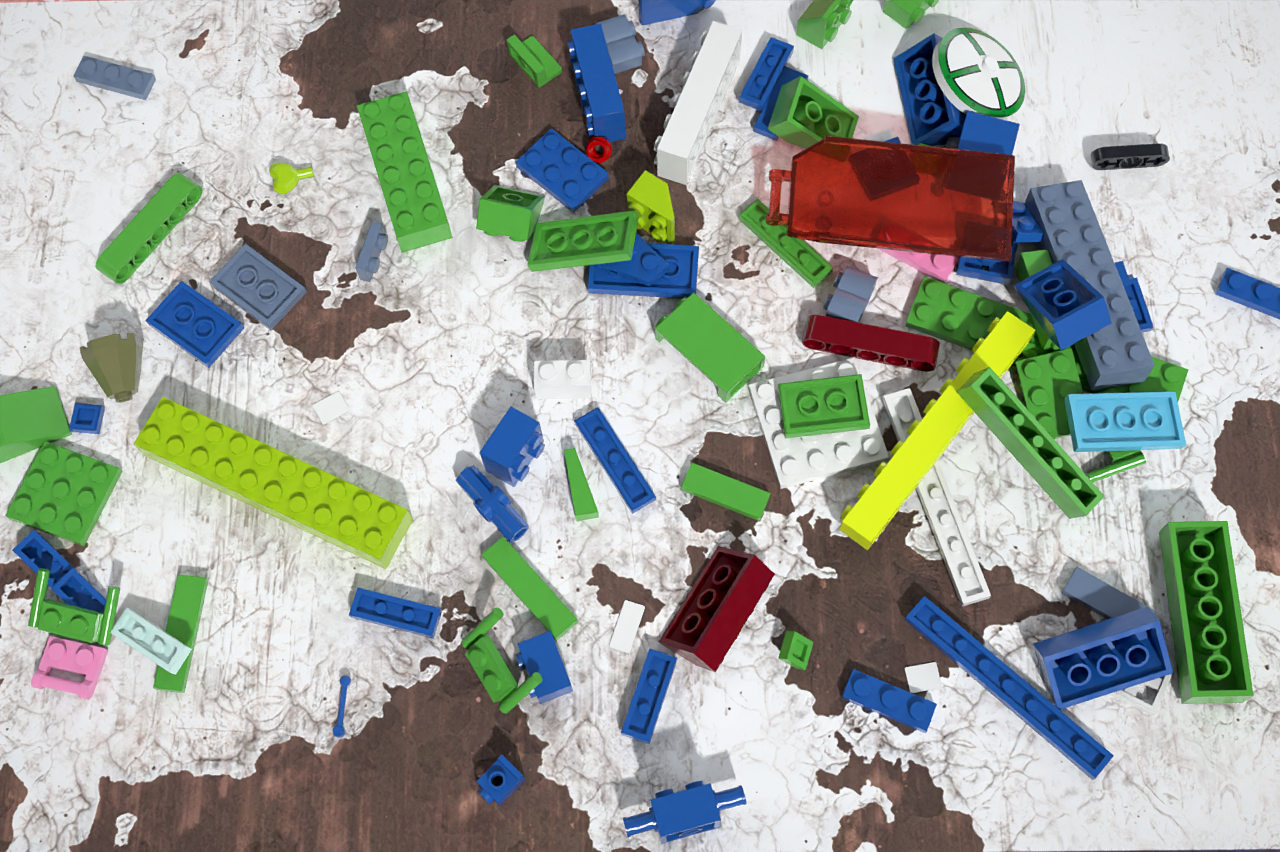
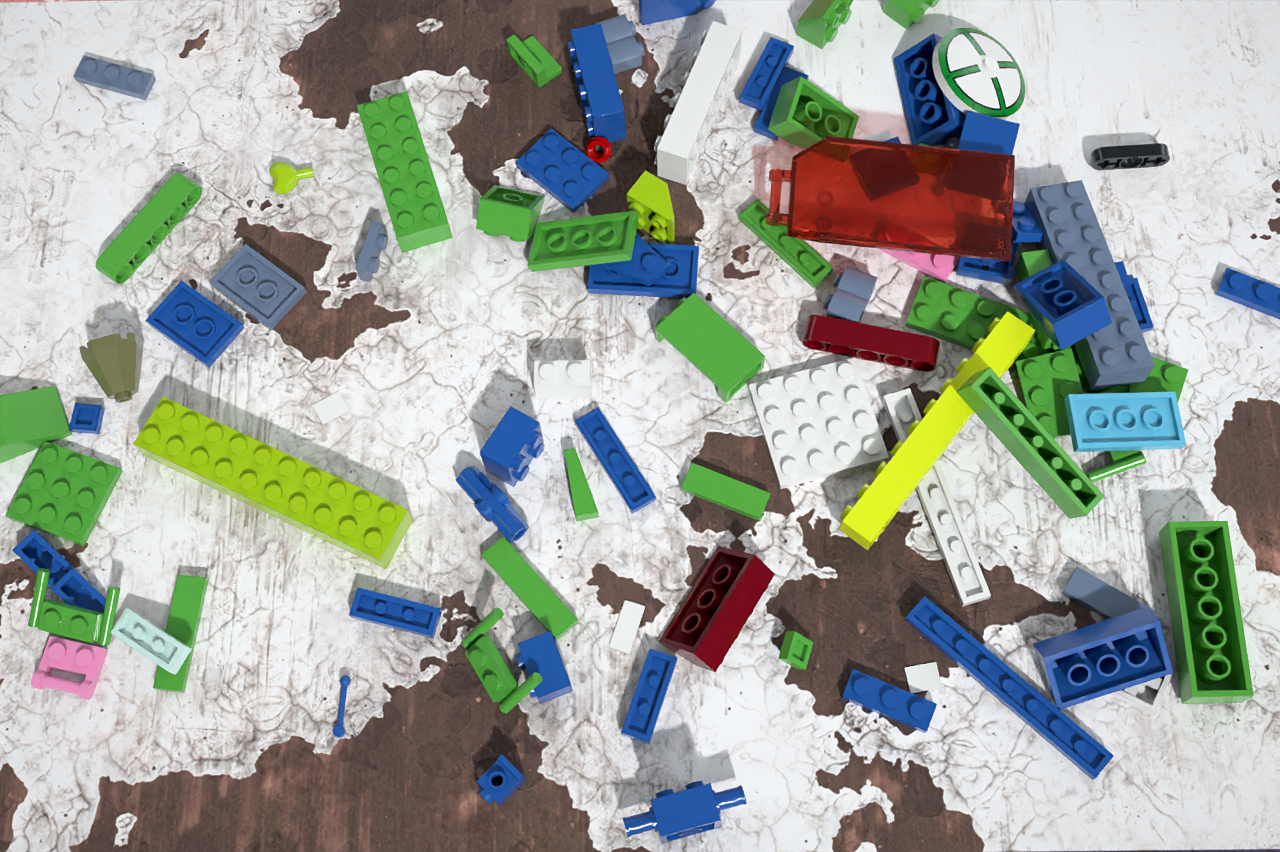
bright green tile [778,374,870,439] -> none

